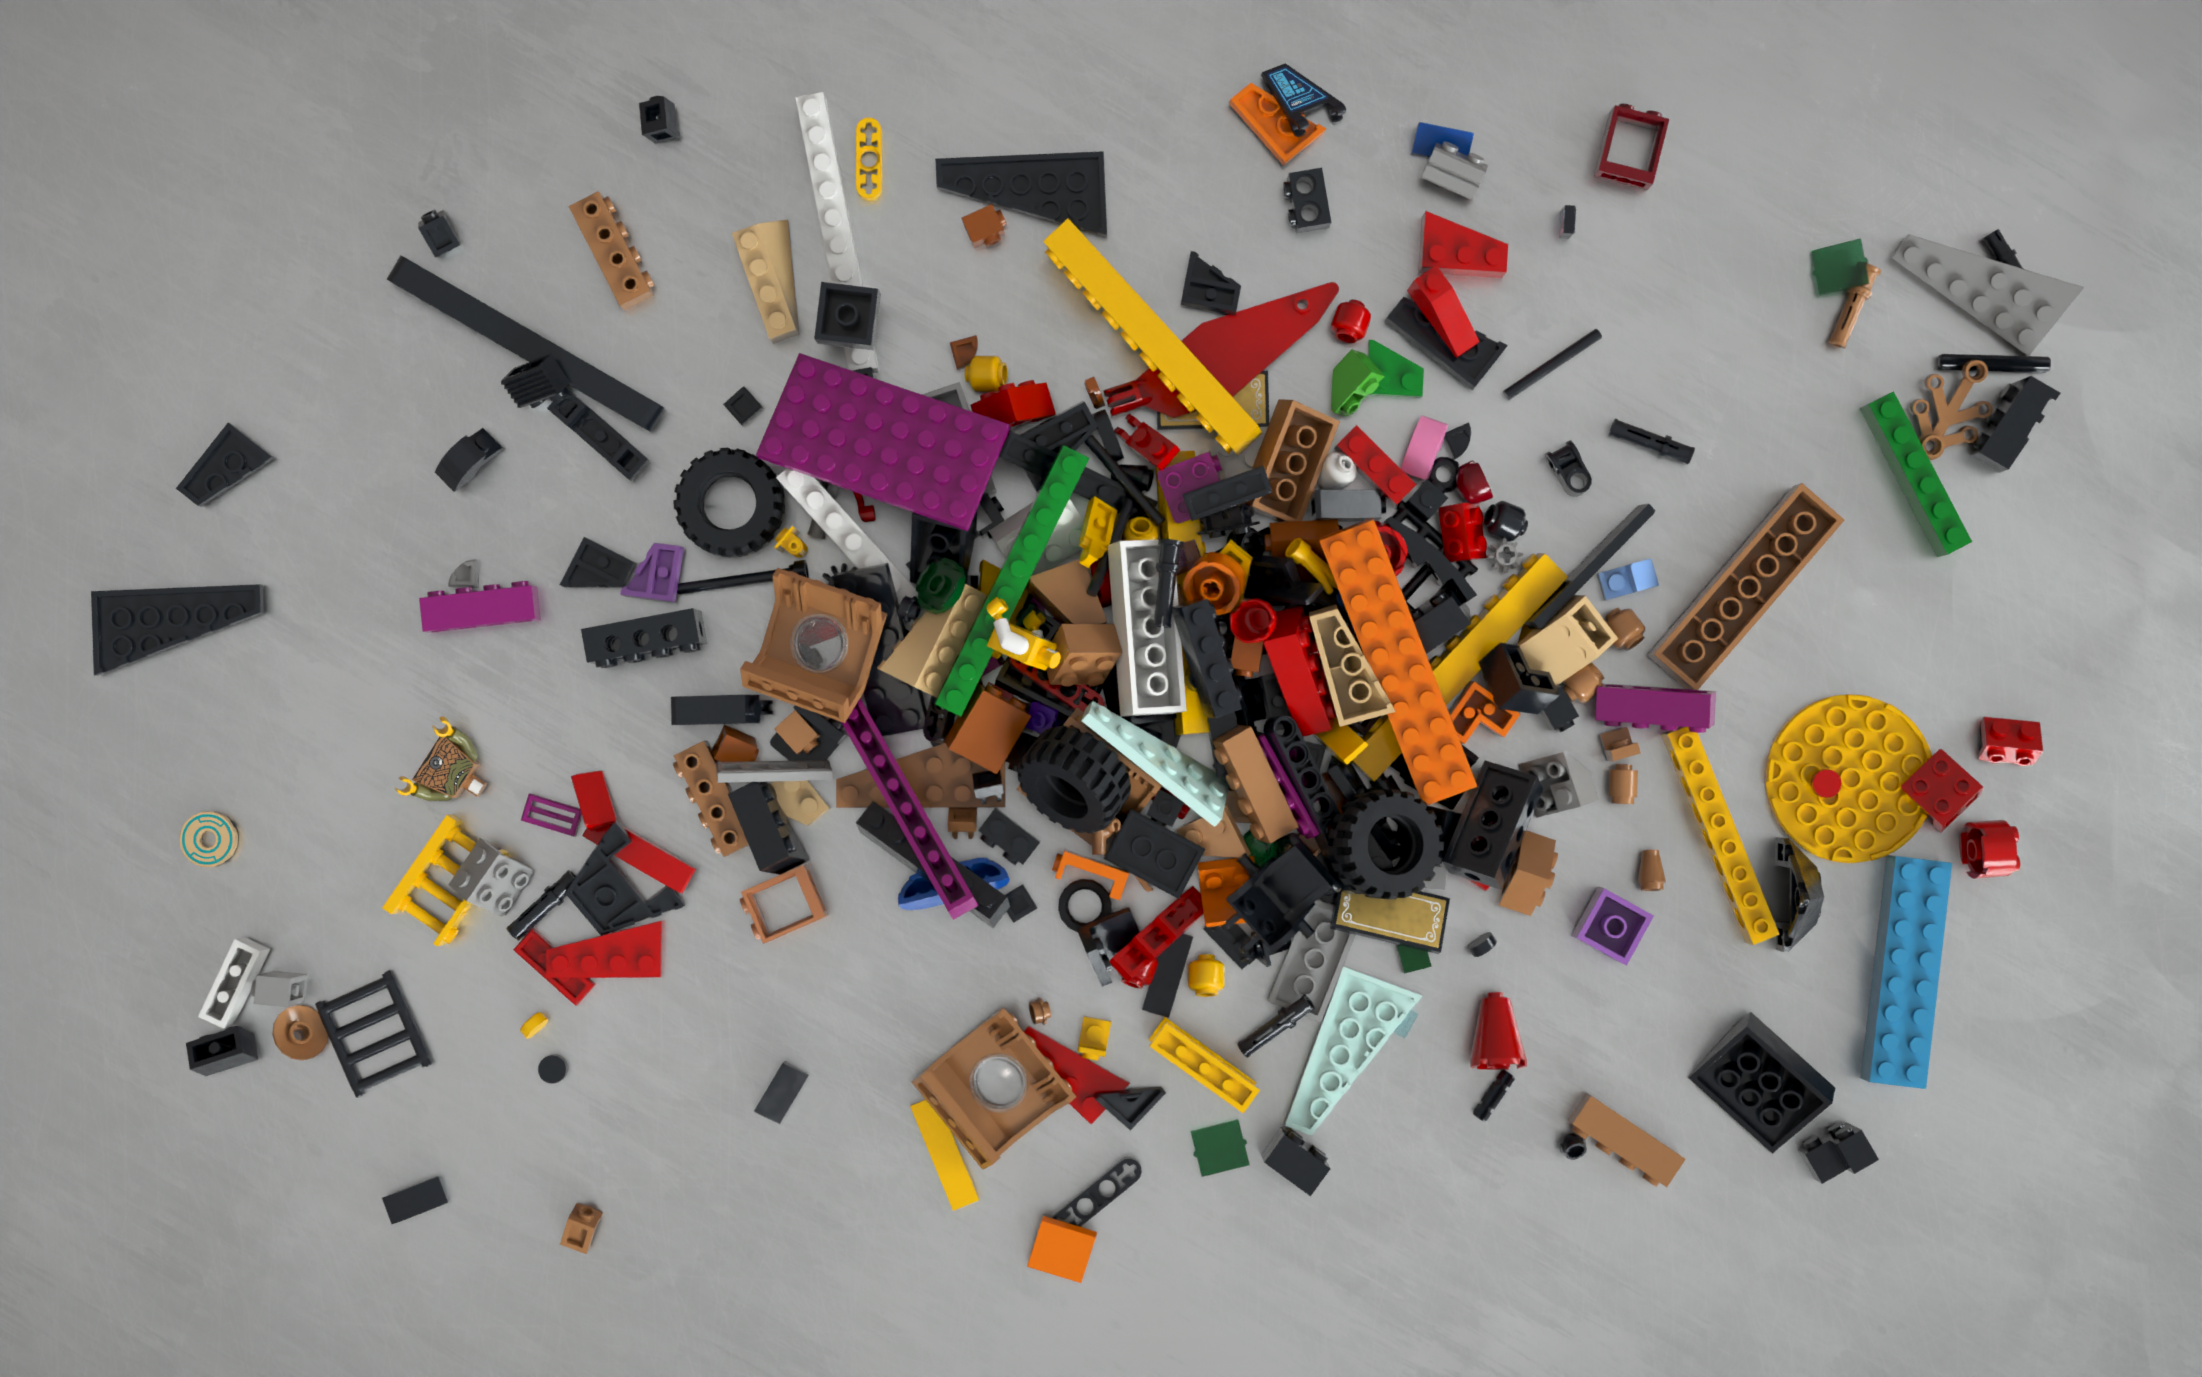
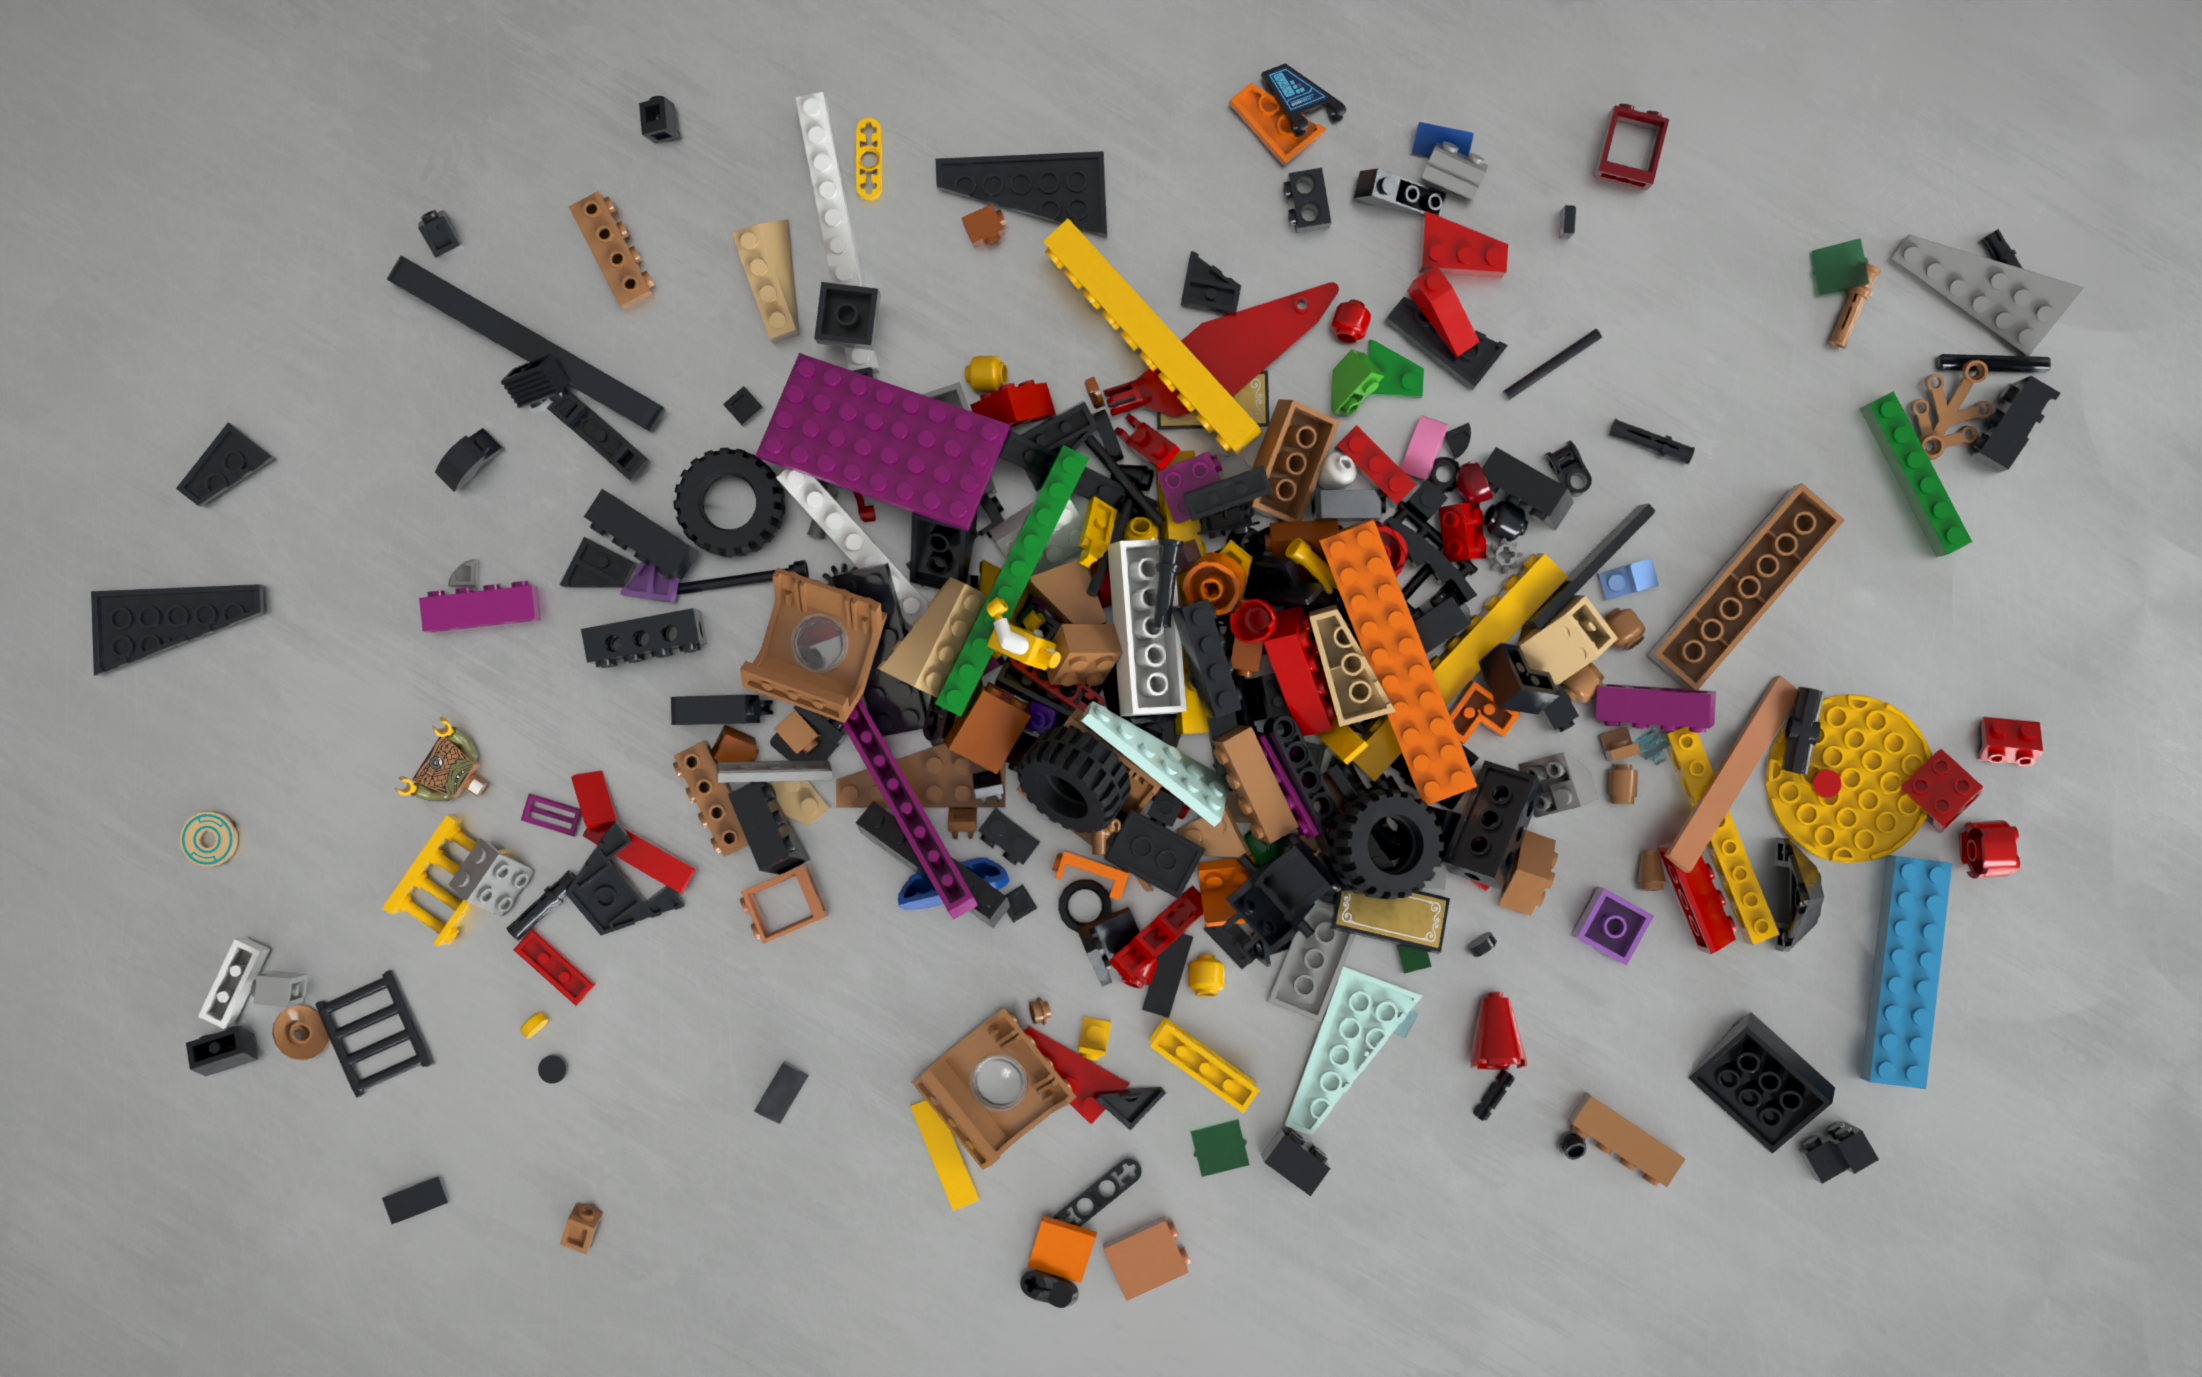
red wing [546,921,662,978] -> none
yellow hinge [774,526,808,558] -> none
black plate [897,596,921,623] -> none
dark green tile [916,558,966,614] -> none
dark orange tile [950,335,978,371] -> none
black pin [1237,994,1315,1058] -> none
none -> black brick [584,489,700,580]
none -> black piece [1020,1270,1079,1308]
none -> nougat brick [1103,1216,1191,1301]
none -> black slope [1354,168,1446,217]
none -> black wedge [1482,447,1574,531]
none -> clear light blue tile [1632,729,1670,765]
none -> red slope [1656,838,1737,954]
none -> nougat tile [1664,675,1798,873]
none -> black piece [1781,687,1824,775]

